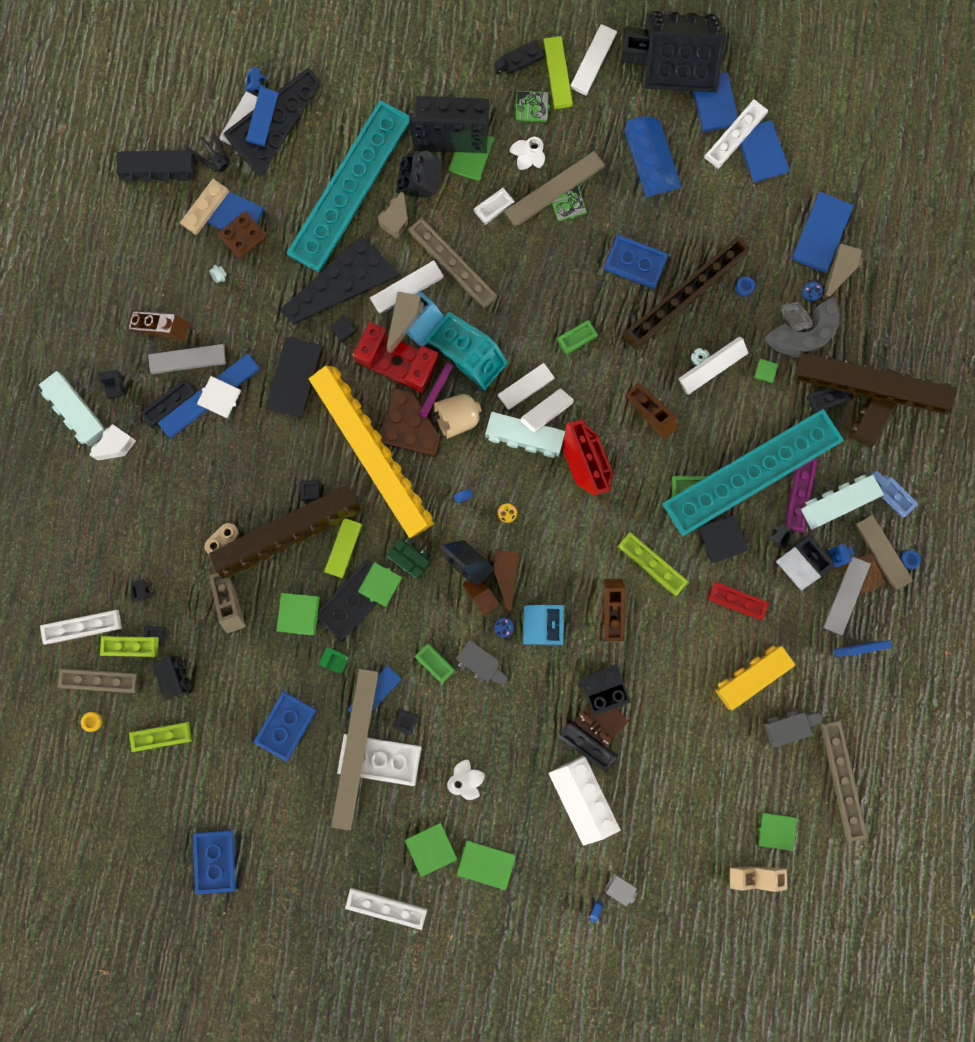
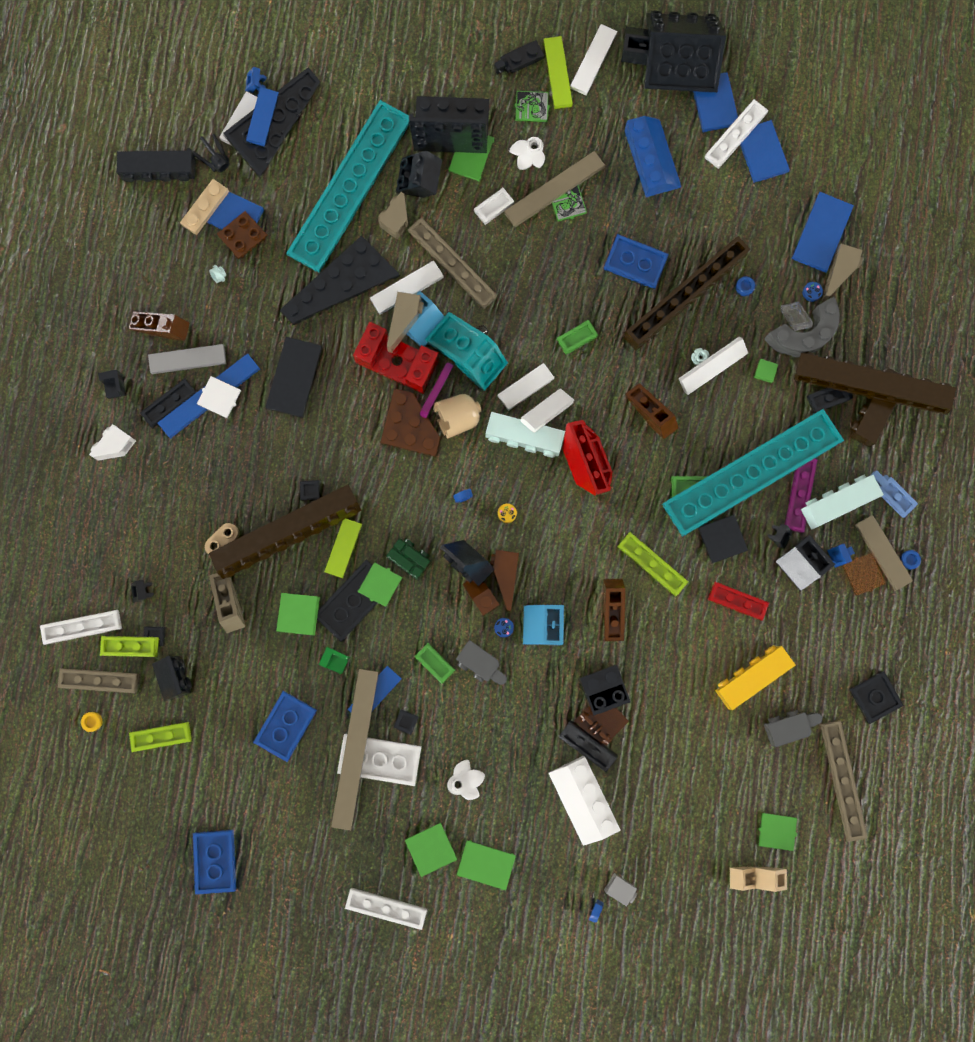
light aqua brick [39,371,106,447] -> none
yellow brick [309,366,434,538] -> none
black tile [330,316,357,343] -> none
light grey tile [823,557,871,635] -> none
blue tile [834,640,892,657] -> none
none -> black tile [849,671,904,724]

